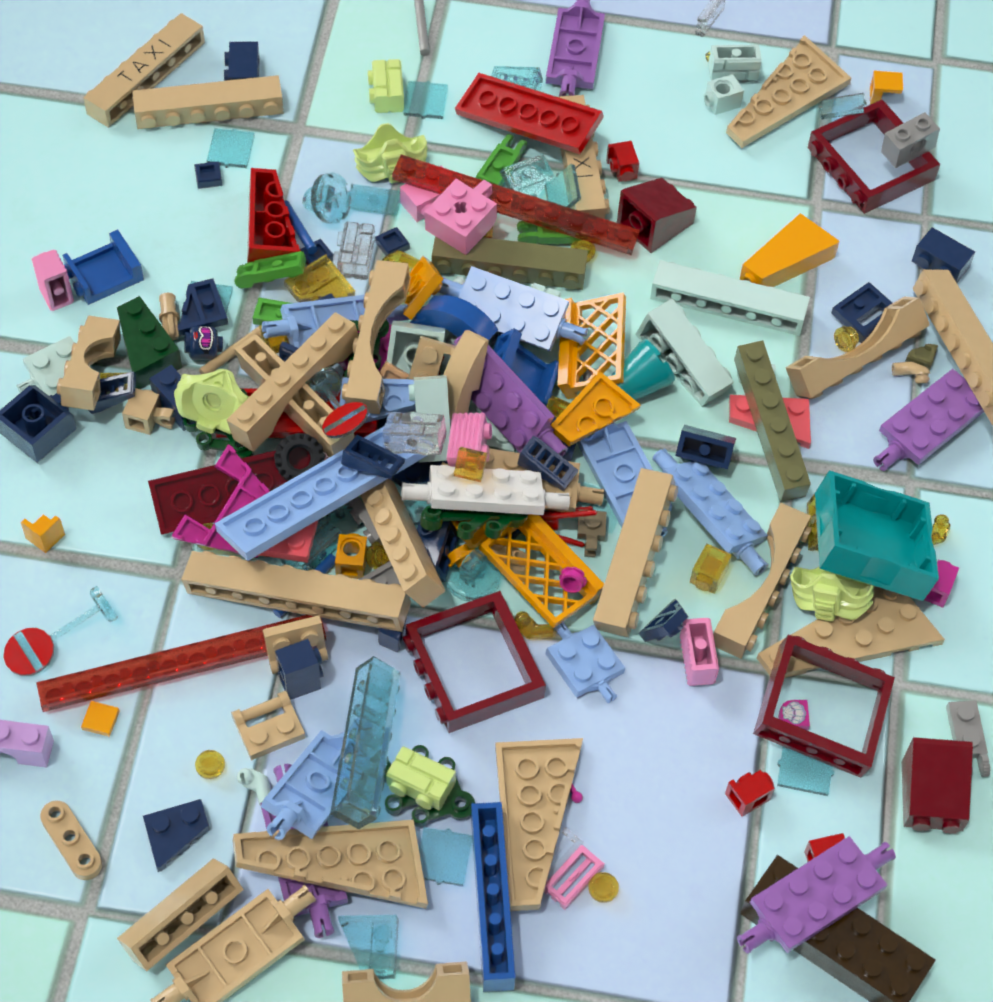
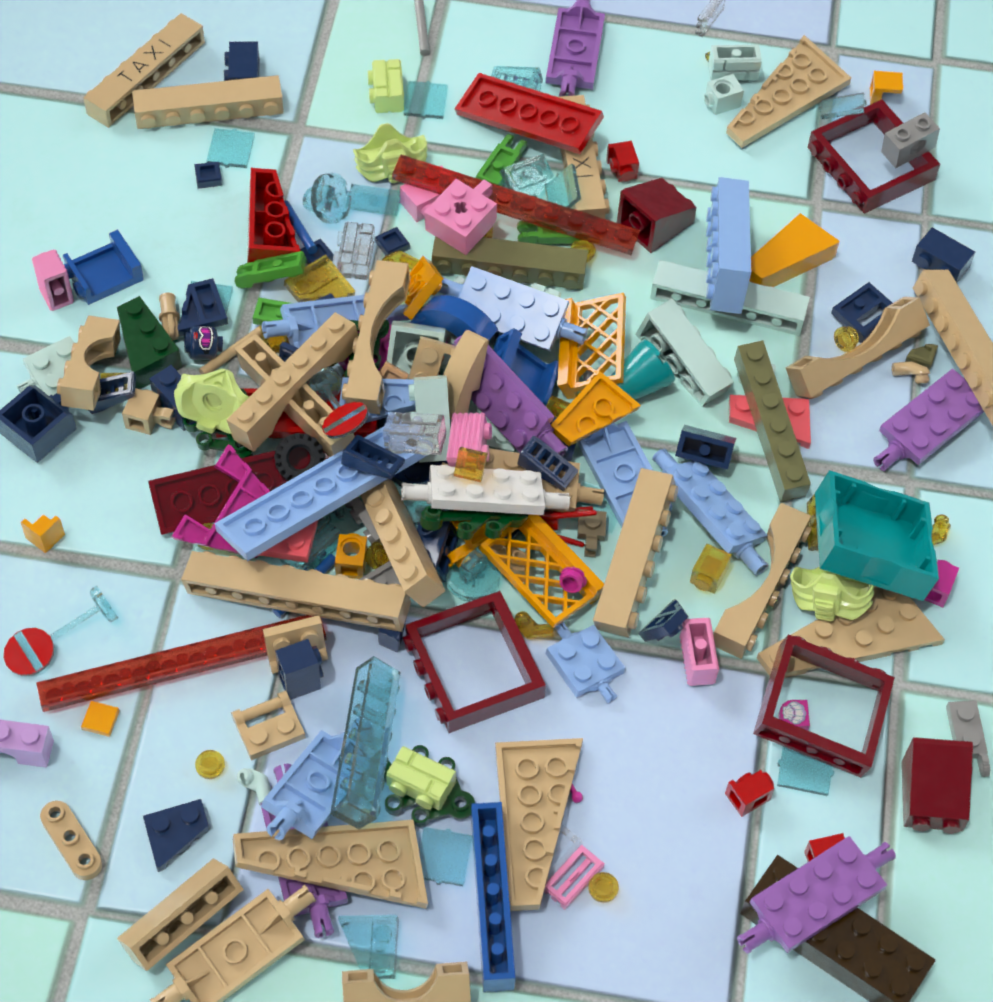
none -> light blue brick [706,177,751,314]

